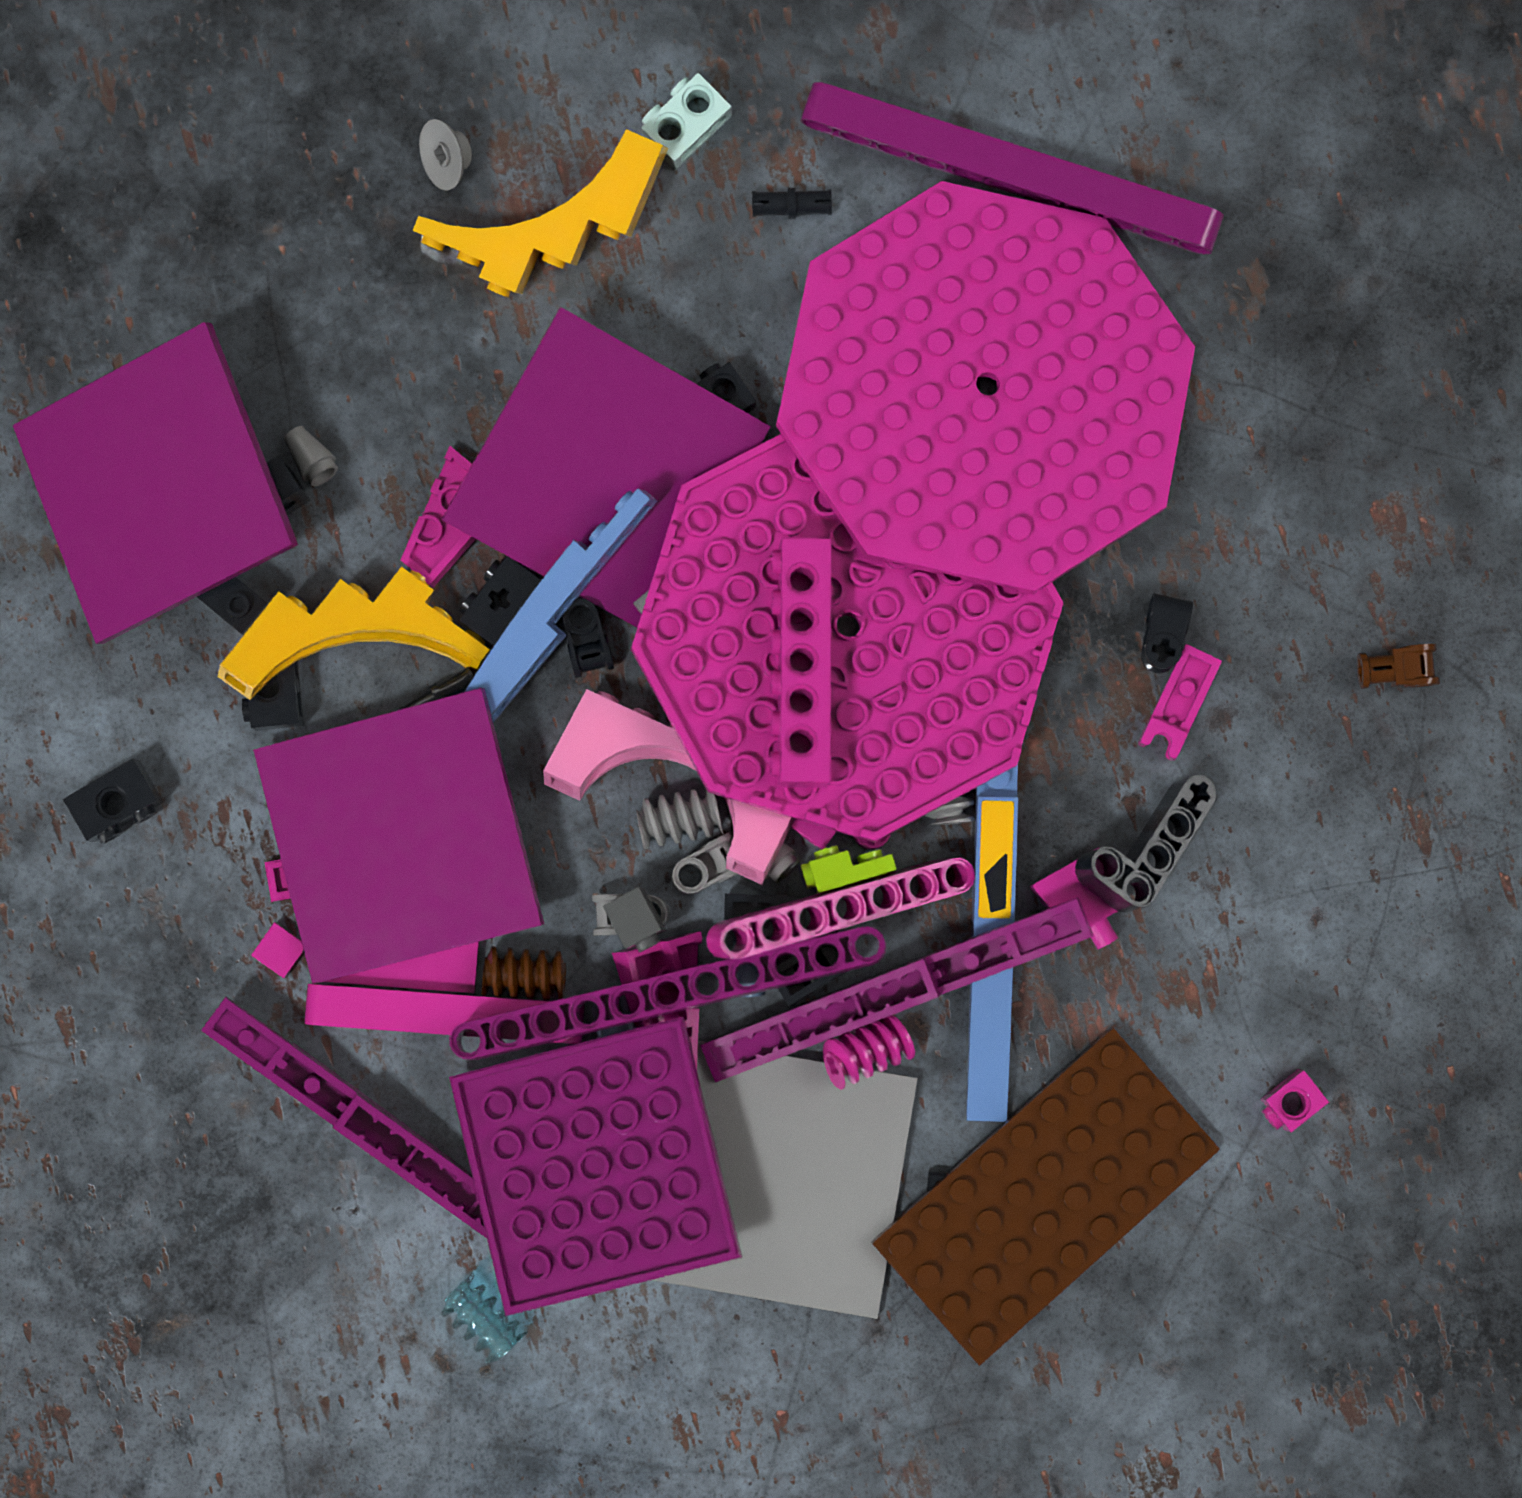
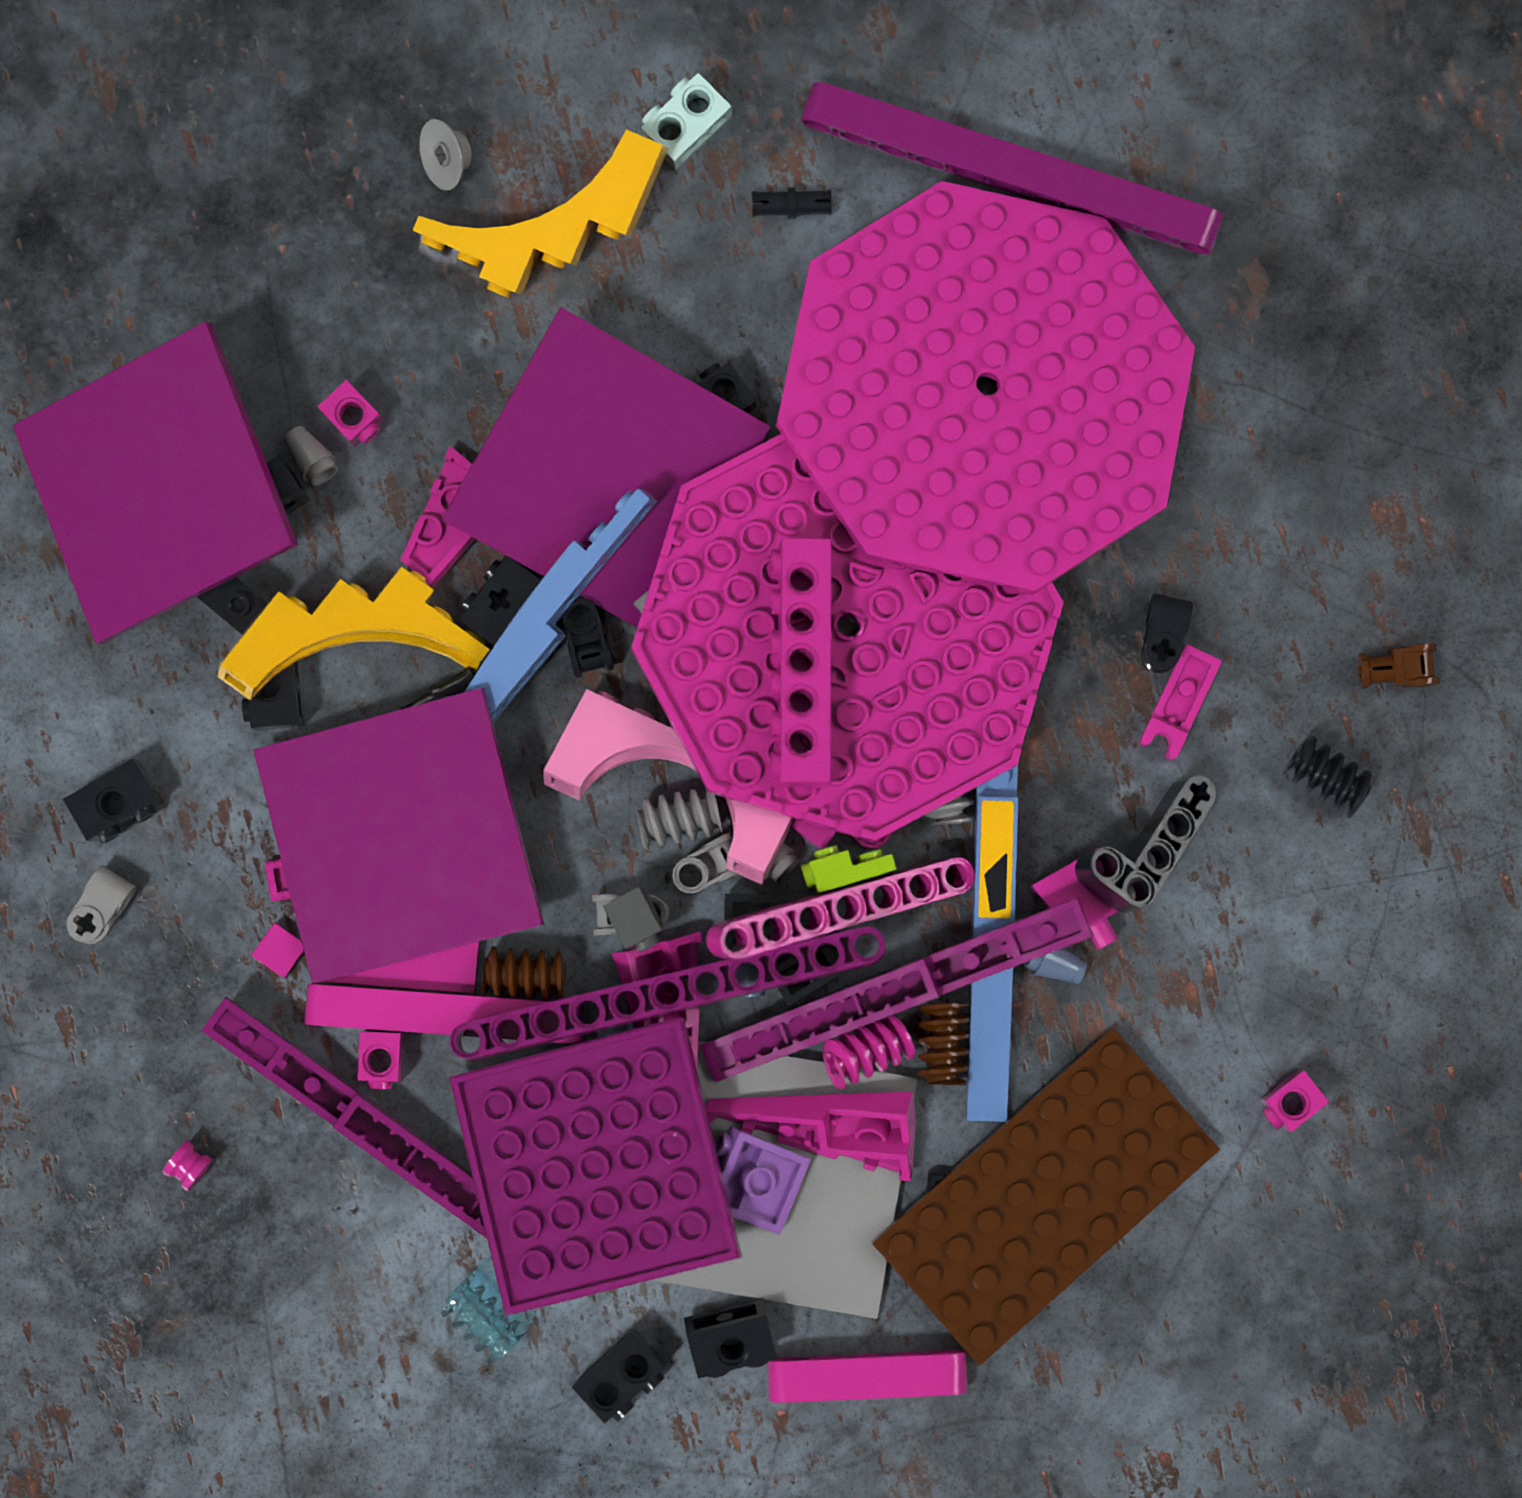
none -> light grey piece [67,865,137,944]
none -> dark pink wheel [162,1140,213,1192]
none -> dark pink brick [317,379,384,448]
none -> dark pink brick [357,1031,405,1089]
none -> black brick [571,1328,666,1424]
none -> black brick [684,1298,777,1379]
none -> dark pink wedge [706,1091,916,1181]
none -> medium lavender plate [715,1126,811,1235]
none -> dark pink beam [767,1350,968,1403]
none -> reddish brown piece [917,1003,970,1085]
none -> sand blue cone [1024,948,1087,984]
none -> black piece [1282,735,1372,819]

